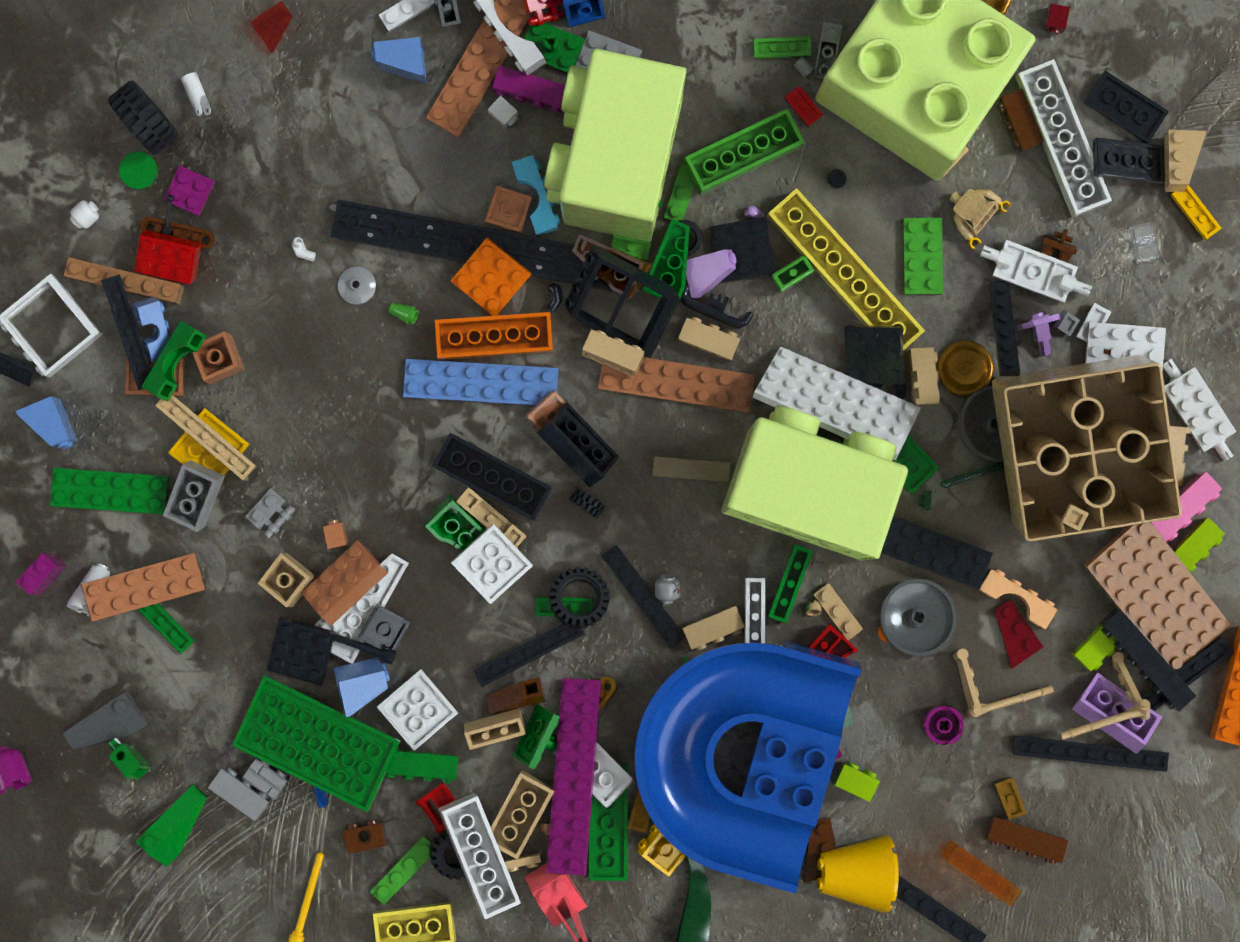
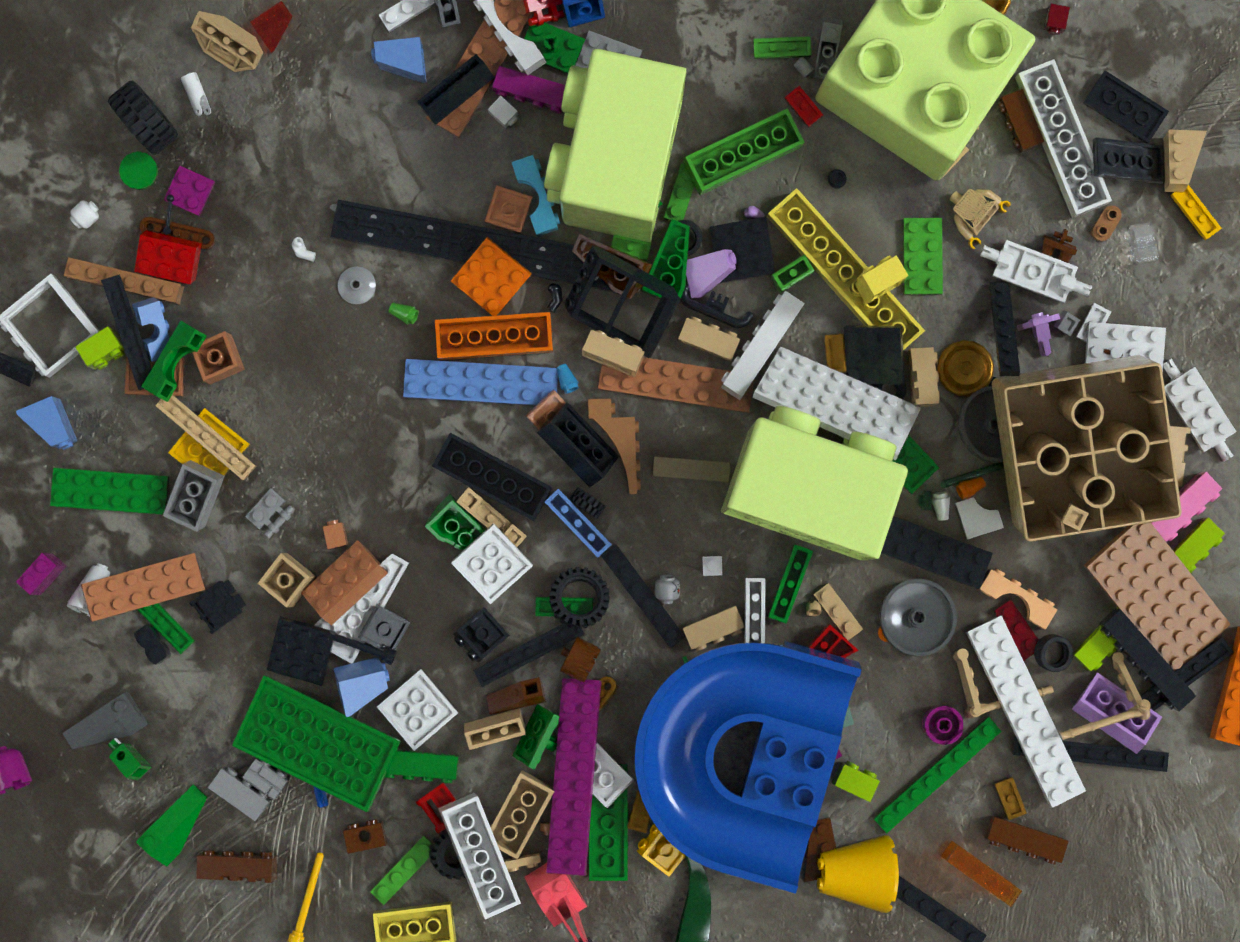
none -> lime brick [75,326,125,370]
none -> black brick [134,625,171,665]
none -> black plate [189,580,246,634]
none -> tan wedge [191,11,263,72]
none -> reddish brown wedge [196,850,277,883]
none -> black brick [417,54,495,125]
none -> black plate [453,607,510,663]
none -> medium blue brick [545,489,612,558]
none -> dark azure cone [556,364,579,394]
none -> reddish brown piece [560,637,601,682]
none -> medium nougat arch [588,399,641,495]
none -> white plate [702,556,722,576]
none -> white brick [721,291,805,400]
none -> pearl gold plate [825,334,847,373]
none -> light yellow brick [855,255,909,305]
none -> green plate [873,717,1002,834]
none -> white cone [931,492,950,521]
none -> white tile [955,497,1004,540]
none -> orange cone [956,476,986,500]
none -> white plate [966,615,1086,808]
none -> black tyre [1034,634,1073,672]
none -> medium nougat plate [1091,206,1122,242]

